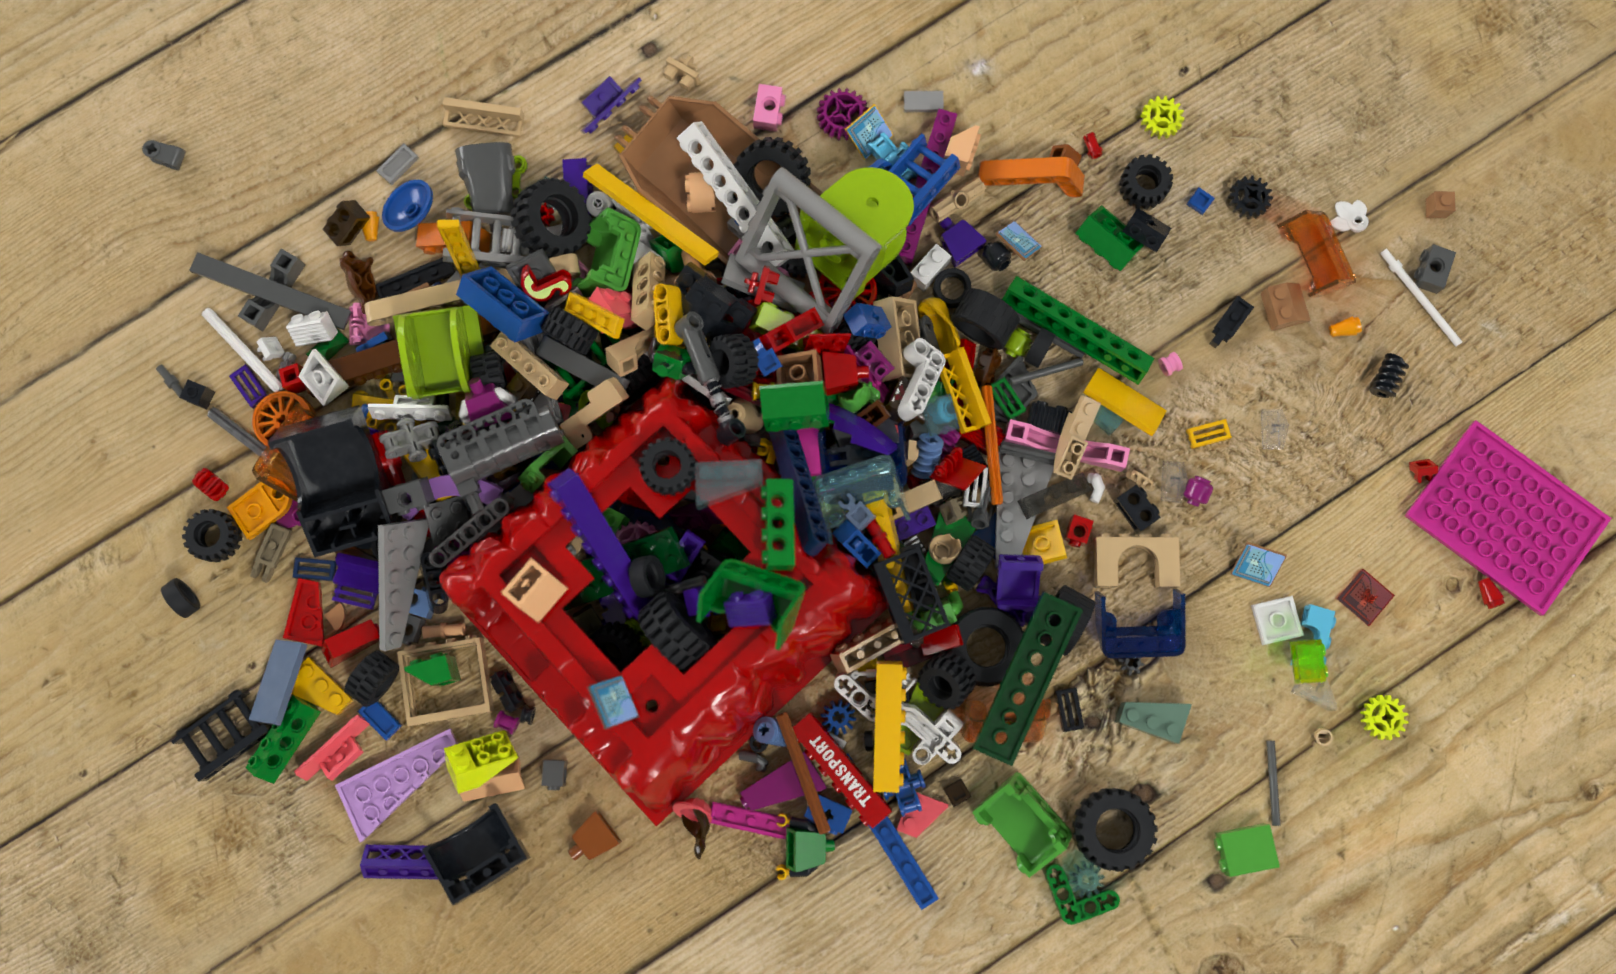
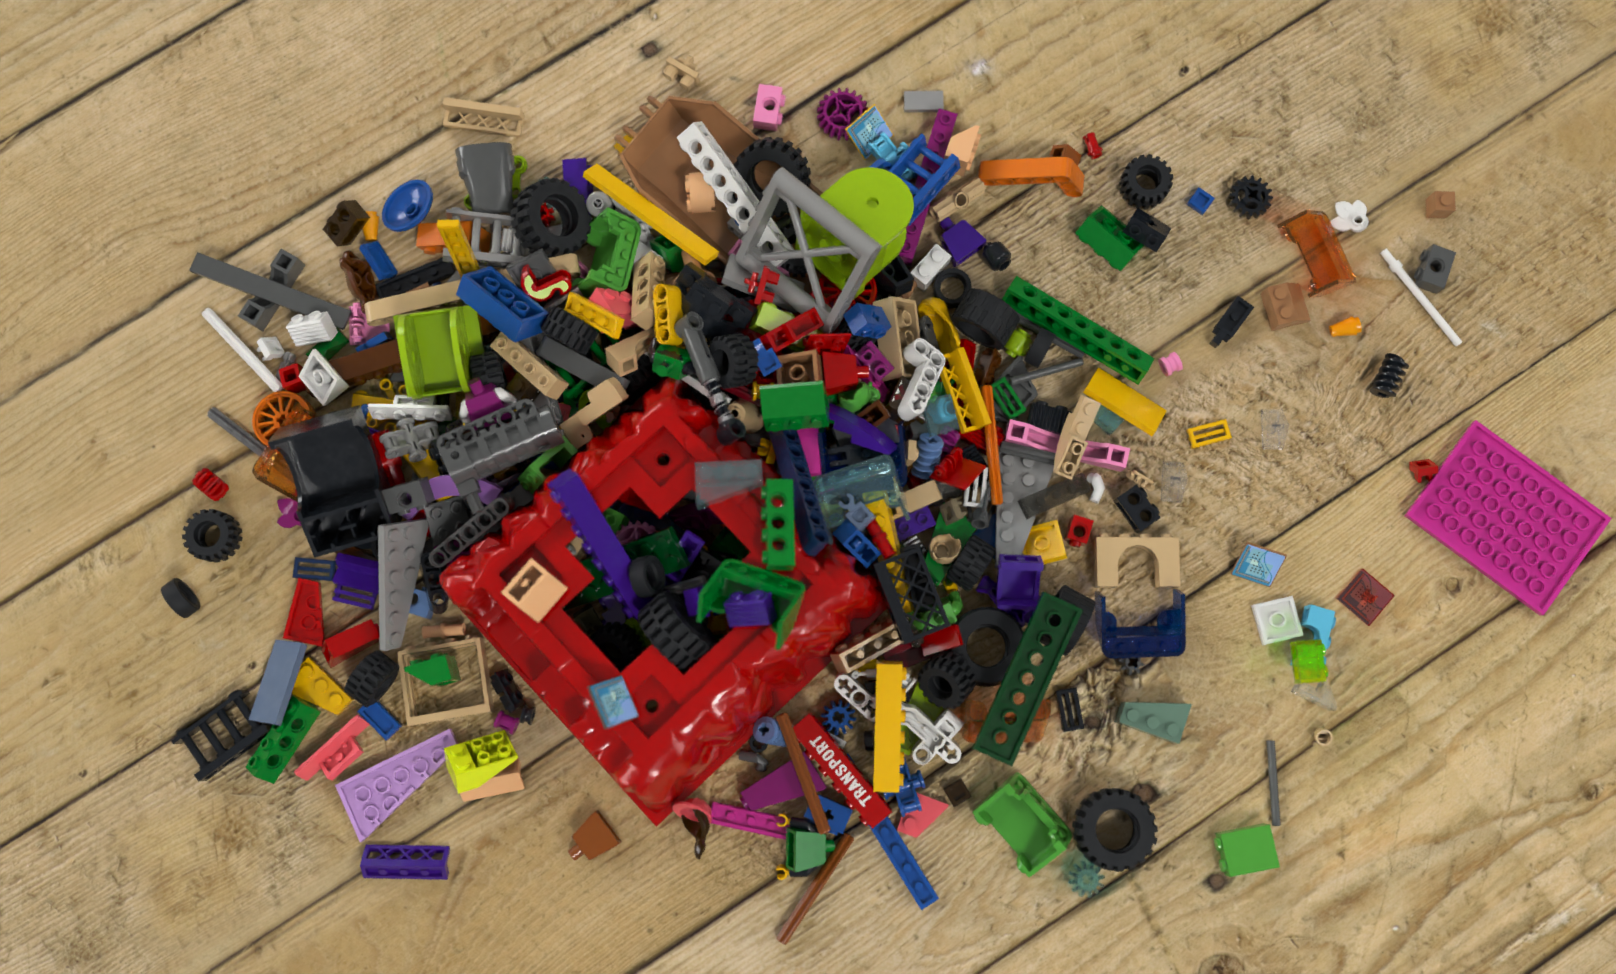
dark grey piece [142,140,186,170] -> none
dark grey bar [156,365,183,399] -> none
black brick [179,380,215,410] -> none
light orange tile [226,479,293,540] -> none
dark purple tile [229,364,268,409] -> none
dark tan hinge [250,523,293,583] -> none
medium nougat tile [324,602,346,632] -> none
light grey tile [376,143,419,185] -> none
dark grey brick [402,615,426,645] -> none
black piece [422,803,531,906] -> none
dark grey brick [542,760,568,790] -> none
dark purple bracket [581,76,642,134] -> none
black tyre [639,437,697,496] -> none
piece [996,220,1042,261] -> none
green beam [1045,864,1120,925] -> none
neon yellow gear [1140,96,1185,139] -> none
magenta head [1183,475,1213,507] -> none
neon yellow gear [1360,695,1409,740] -> none
red cone [1478,577,1505,609] -> none
none -> blue tile [359,241,398,280]
none -> dark orange axle [777,832,854,945]

